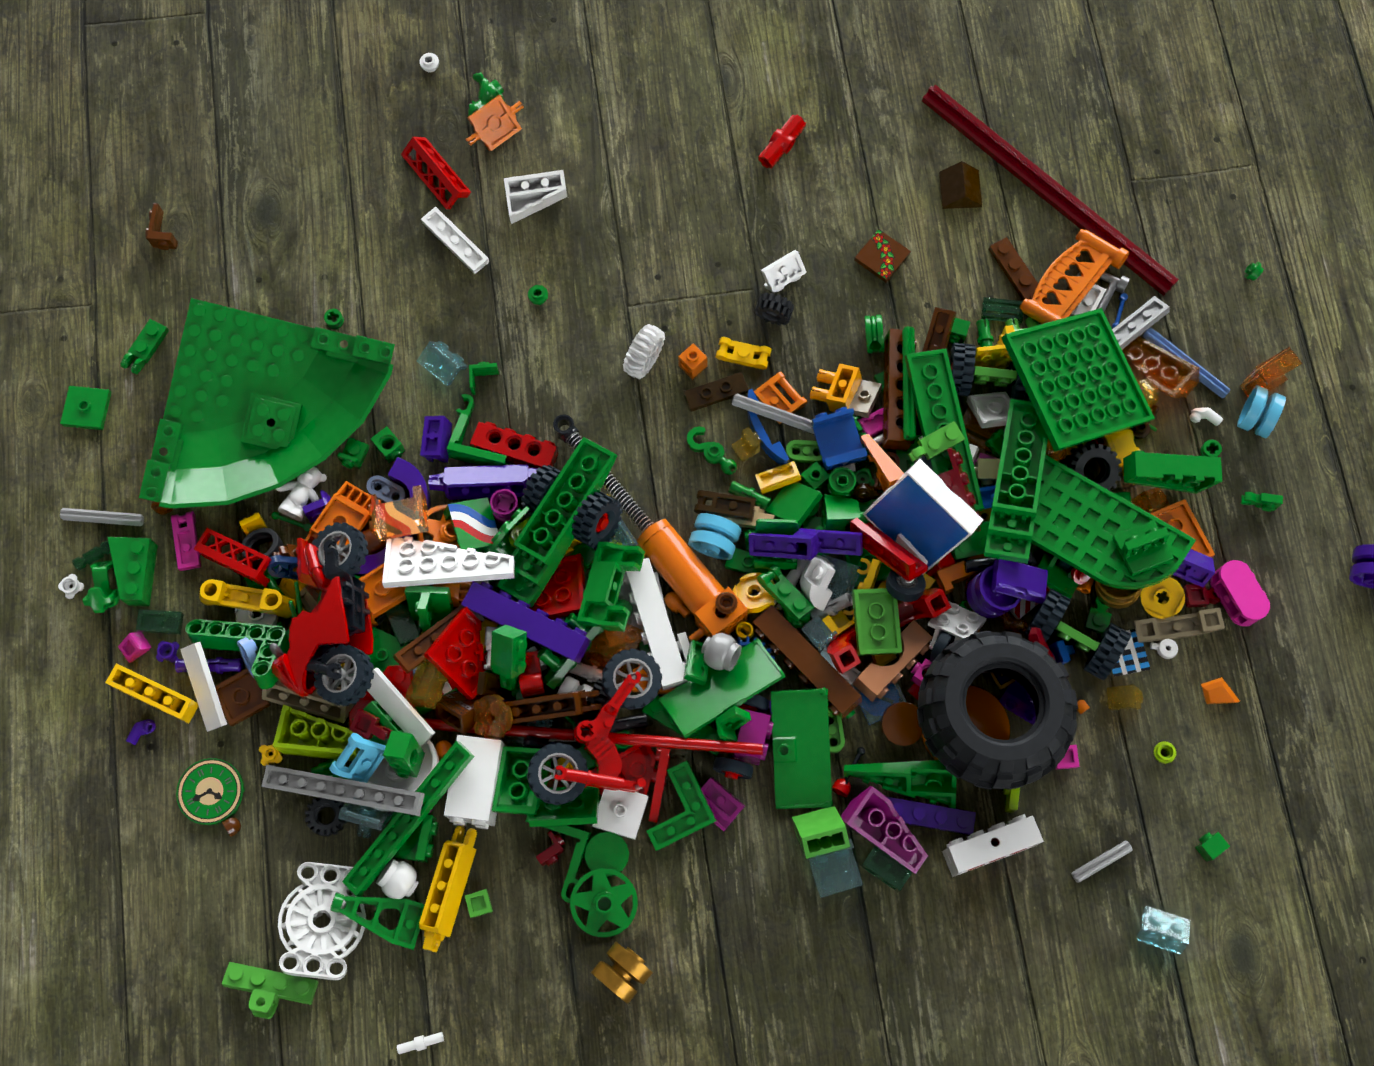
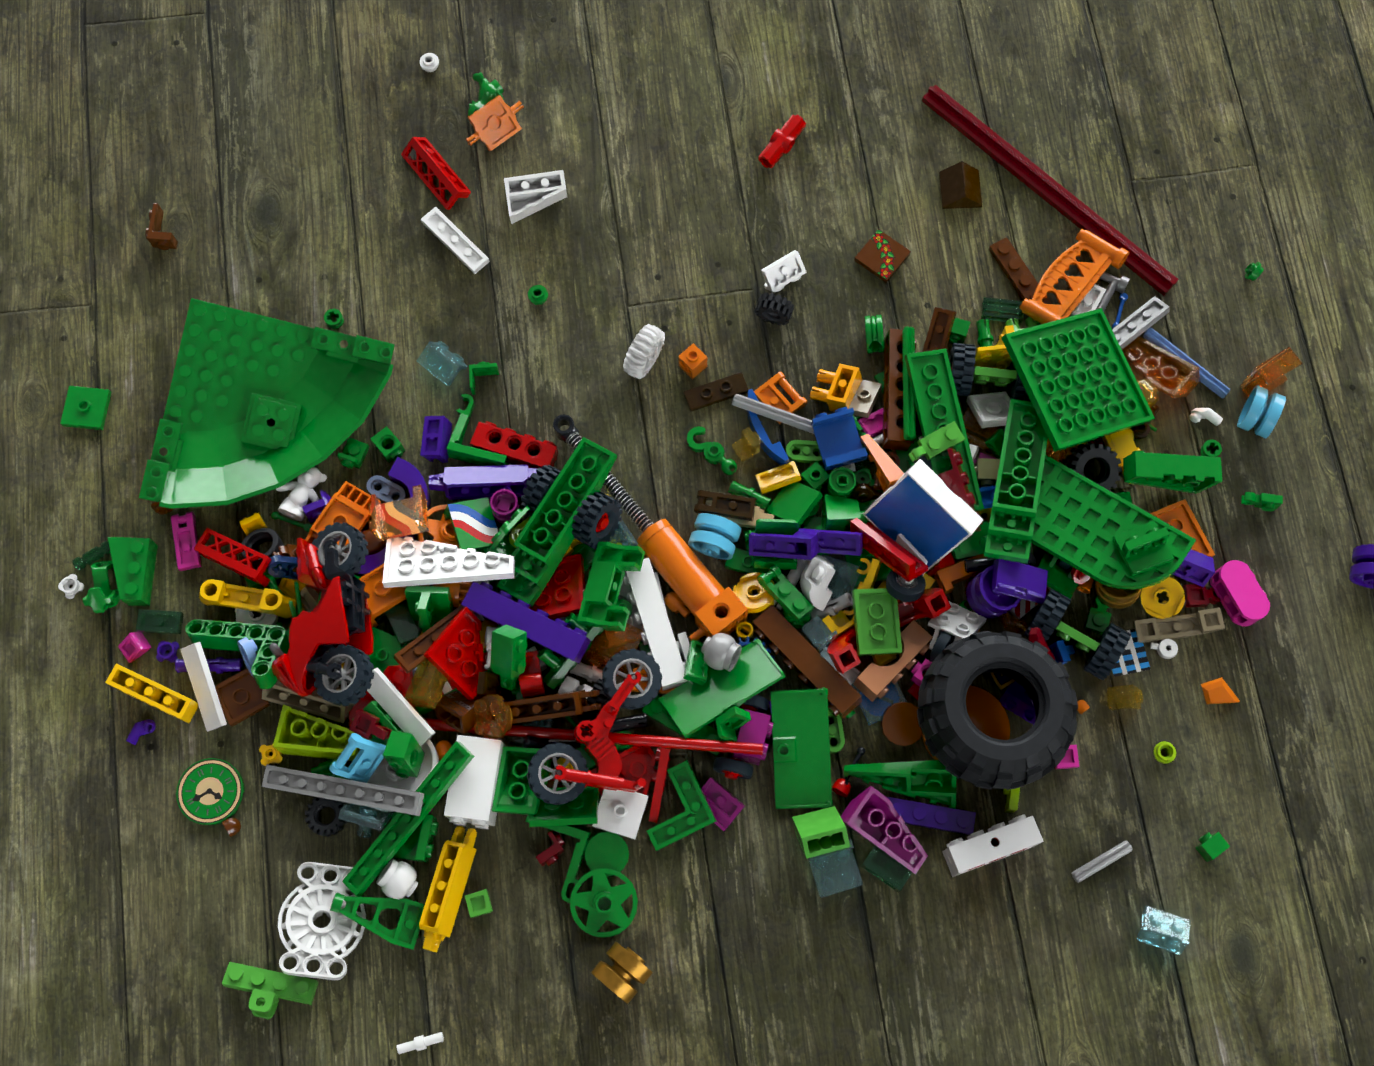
light grey axle [60,508,144,526] -> none
green hinge [120,319,169,374] -> none
yellow plate [715,337,772,370] -> none
reddish brown plate [716,592,738,614] -> none
clear orange bracket [1132,488,1169,513] -> none

